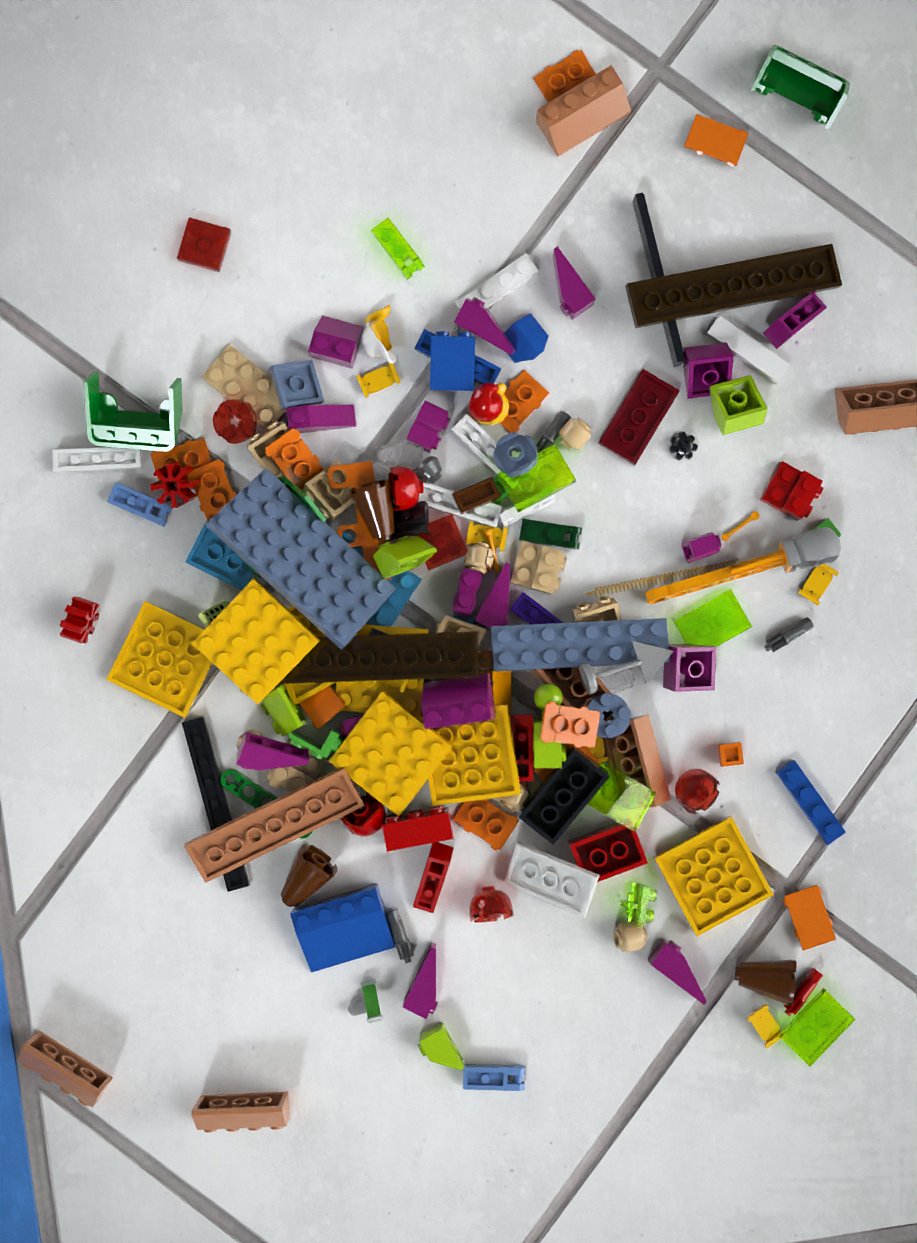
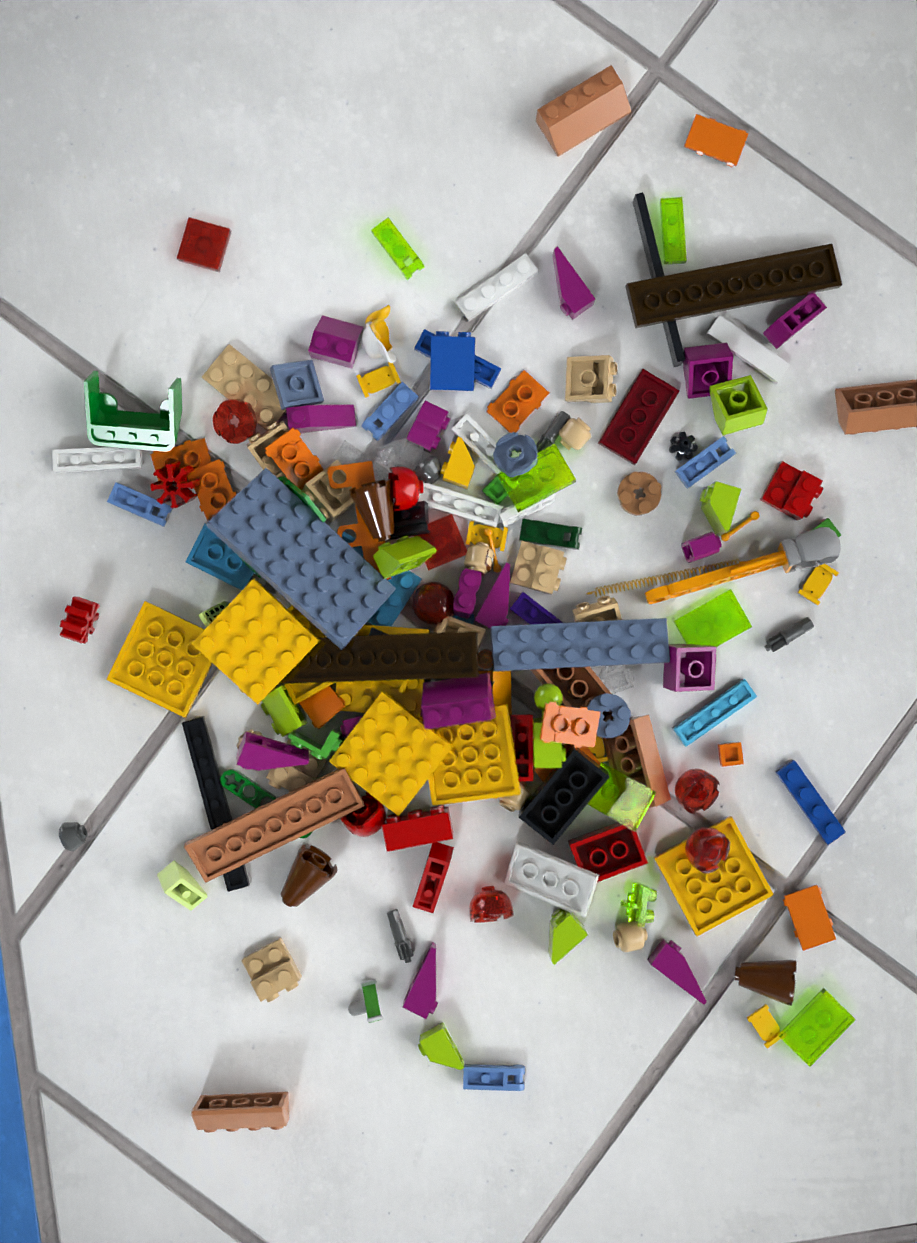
nougat slope [18,1030,113,1108] -> none
blue slope [290,884,396,973] -> none
reddish brown tile [452,477,501,515] -> none
orange piece [453,799,519,851] -> none
magenta slope [454,297,515,355] -> none
red piece [468,382,509,425] -> none
blue slope [504,313,549,363] -> none
orange piece [533,49,596,103] -> none
light grey piece [579,641,674,695] -> none
green windscreen [751,45,850,129] -> none
red piece [784,968,823,1016] -> none
none -> dark grey cone [59,822,88,852]
none -> yellowish green slope [157,861,208,910]
none -> tan plate [241,938,302,1002]
none -> medium blue plate [361,382,418,441]
none -> clear red cylinder [412,582,454,625]
none -> yellow slope [440,437,475,489]
none -> lime slope [548,908,588,965]
none -> tan plate [565,355,617,403]
none -> medium nougat plate [617,472,661,516]
none -> clear neon green tile [660,197,687,265]
none -> medium azure tile [672,679,757,747]
none -> medium blue plate [675,436,736,489]
none -> clear red cylinder [685,827,730,874]
none -> lime slope [700,481,741,536]

